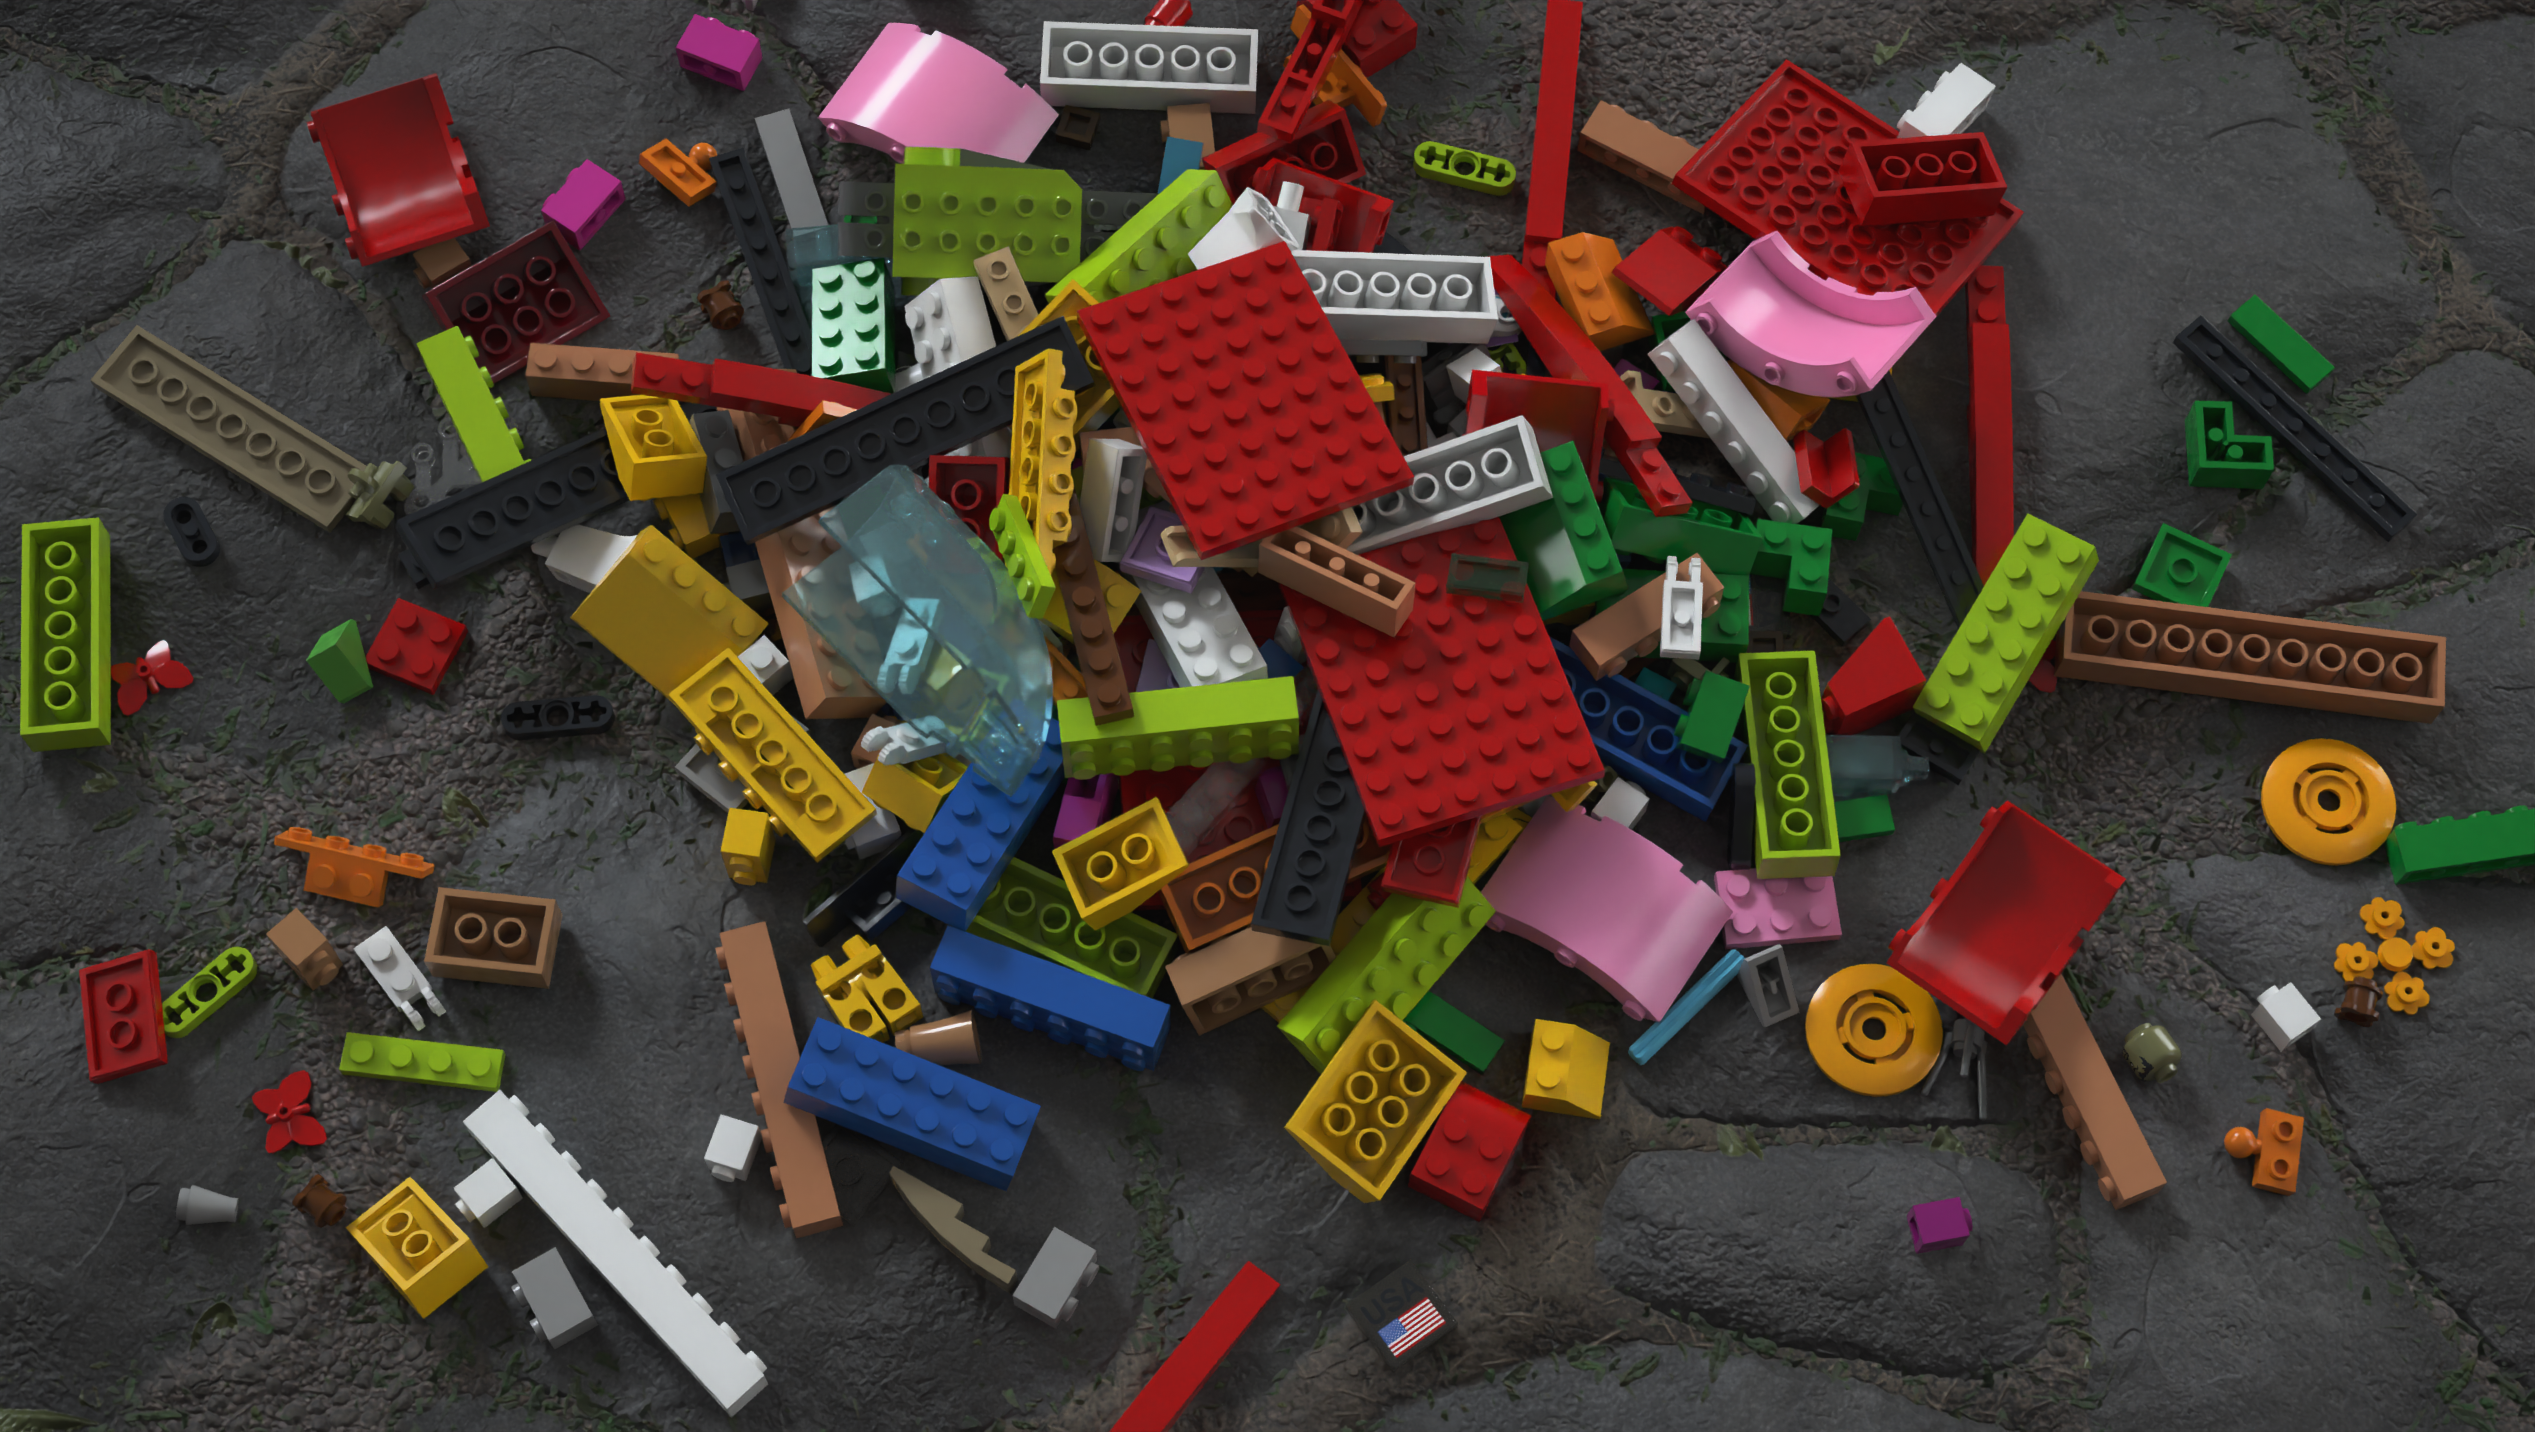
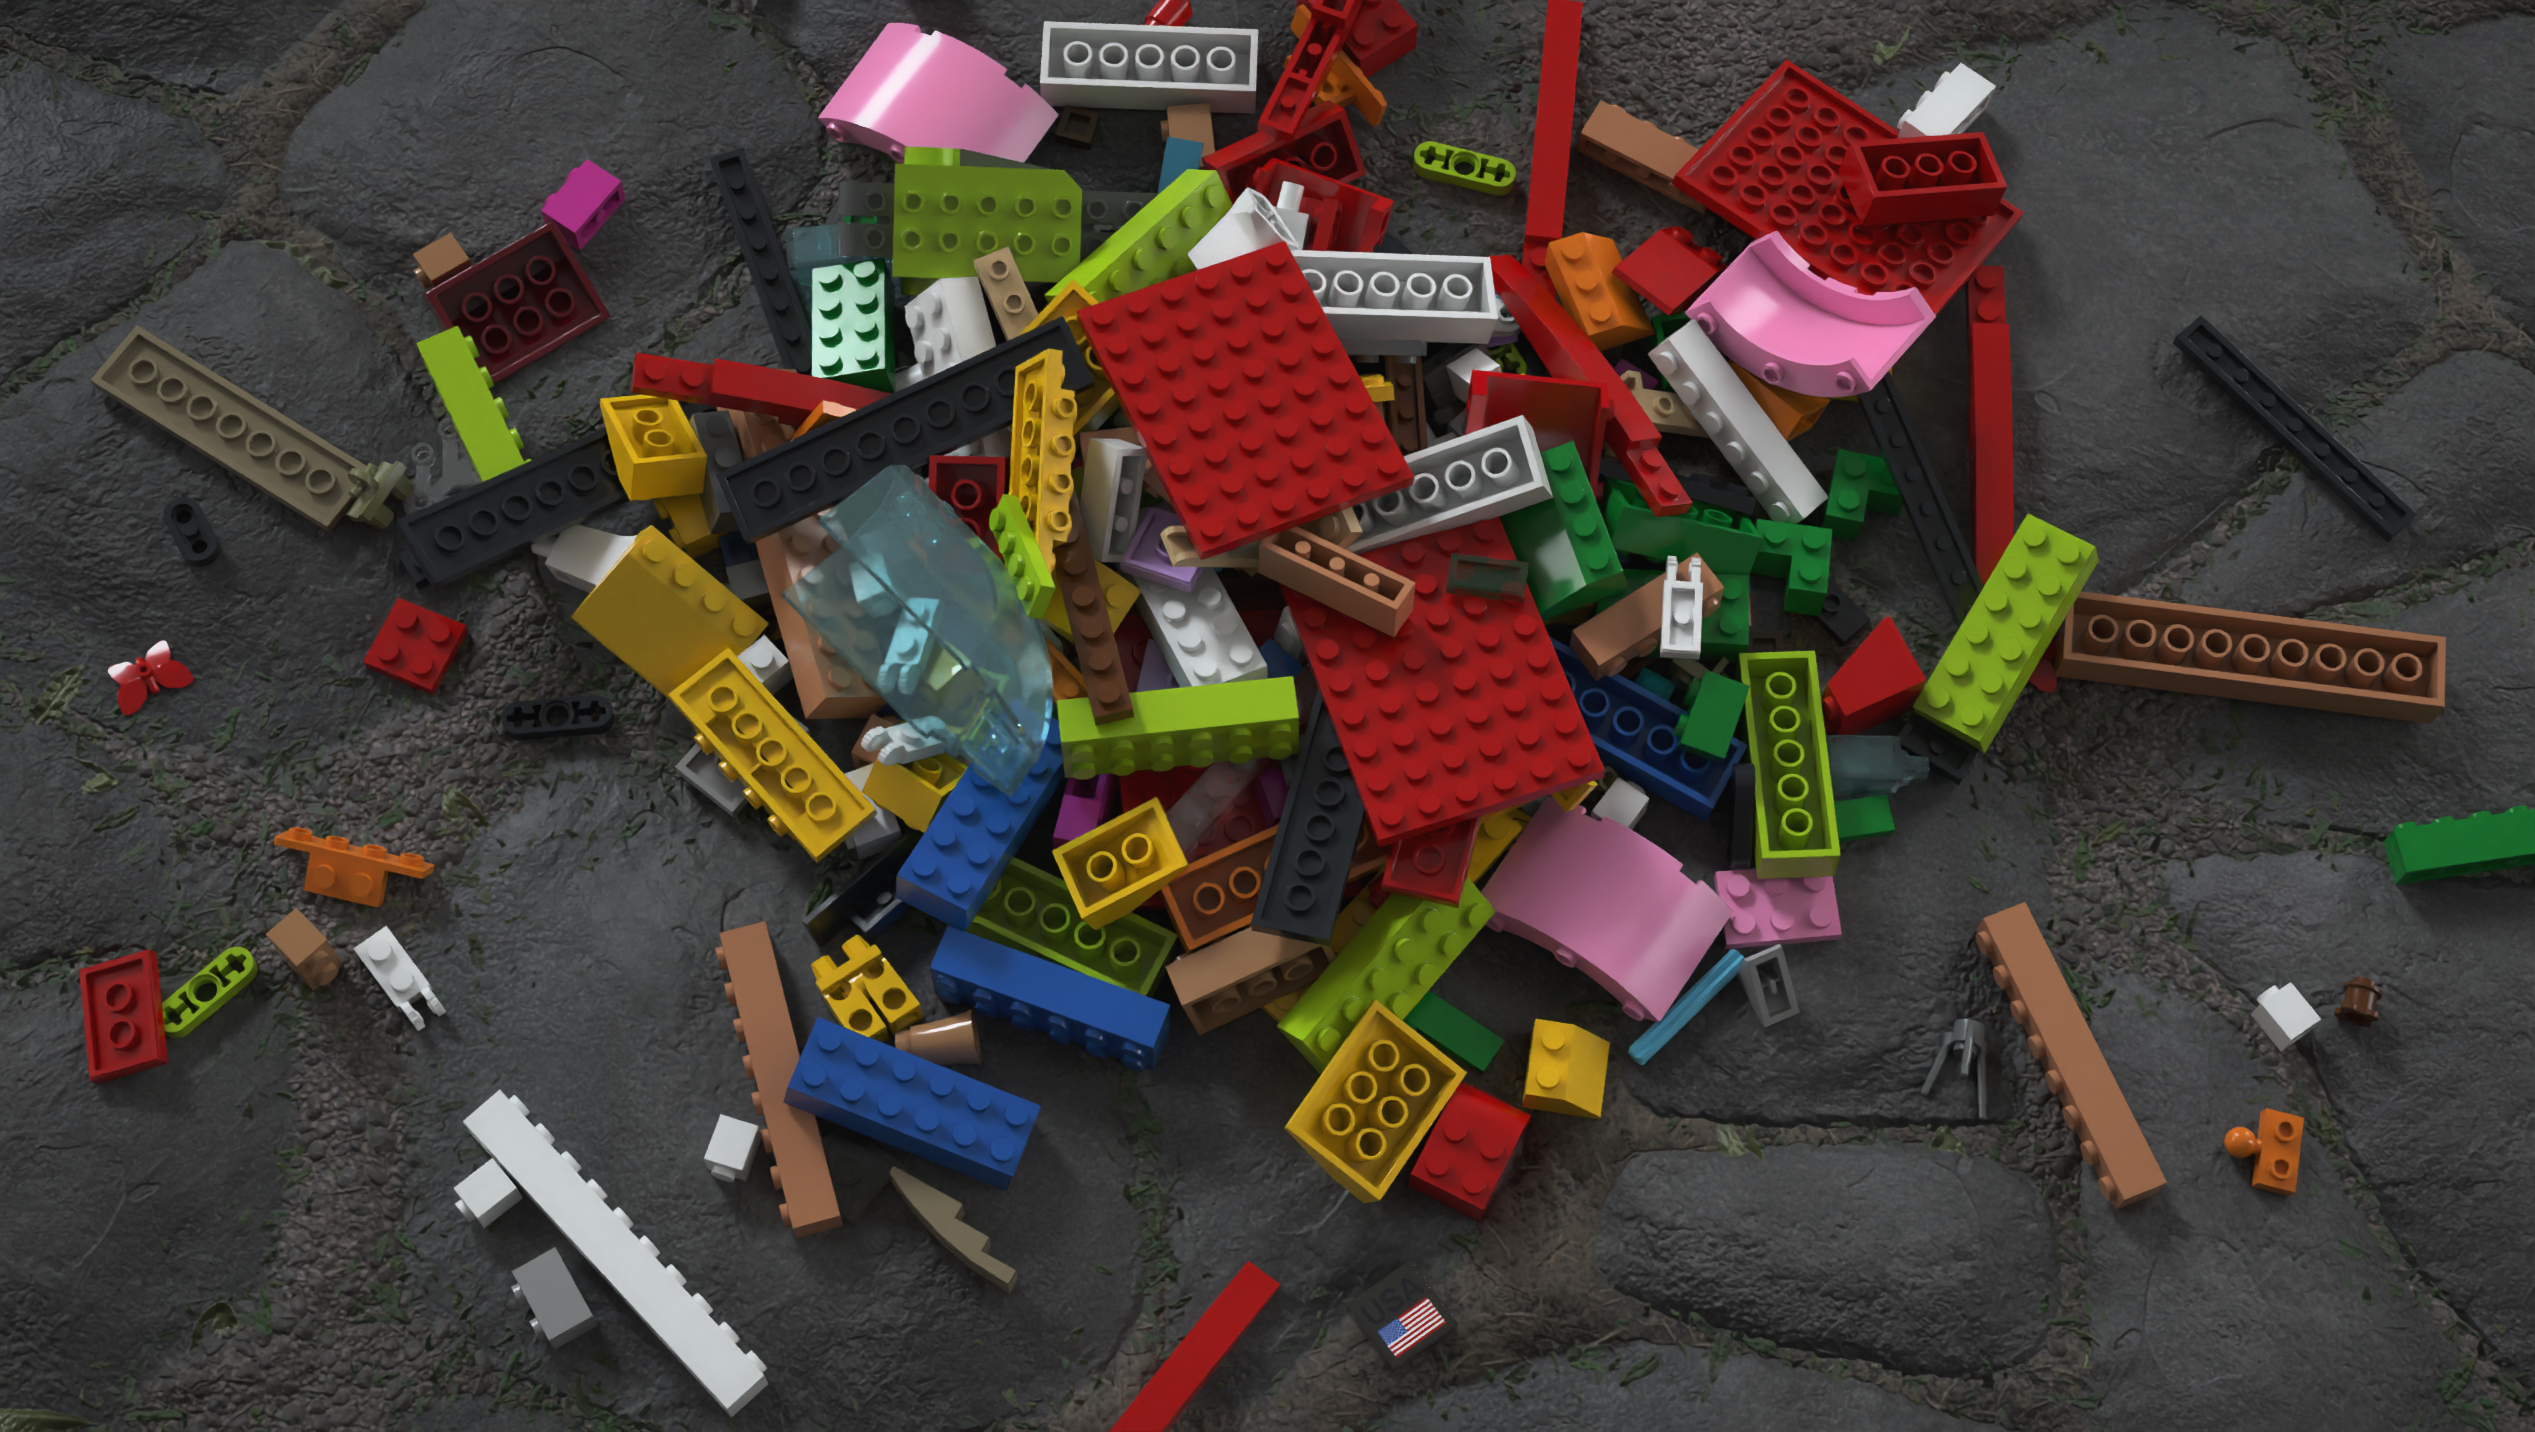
lime brick [20,517,111,752] -> none
light grey cone [176,1185,239,1225] -> none
red piece [252,1070,327,1154] -> none
reddish brown brick [292,1174,347,1228] -> none
red panel [306,73,490,267] -> none
bright green slope [306,619,373,704] -> none
lime plate [339,1032,506,1092] -> none
yellow slope [345,1177,489,1319] -> none
medium nougat brick [424,887,562,989] -> none
nougat brick [525,343,680,401] -> none
orange plate [638,138,717,207] -> none
dark pink brick [676,14,763,91] -> none
reddish brown brick [697,280,744,330] -> none
yellow brick [720,808,776,885] -> none
light grey tile [755,109,830,244] -> none
light grey brick [1013,1227,1099,1329] -> none
red panel [1793,428,1860,509] -> none
light orange piece [1805,964,1943,1097] -> none
red panel [1886,800,2126,1045] -> none
magenta brick [1906,1197,1973,1254] -> none
olive head [2122,1023,2182,1083] -> none
green plate [2132,523,2232,607] -> none
green brick [2185,400,2274,489] -> none
green tile [2227,295,2335,394] -> none
light orange piece [2261,738,2396,866] -> none
light orange plant [2333,897,2455,1015] -> none

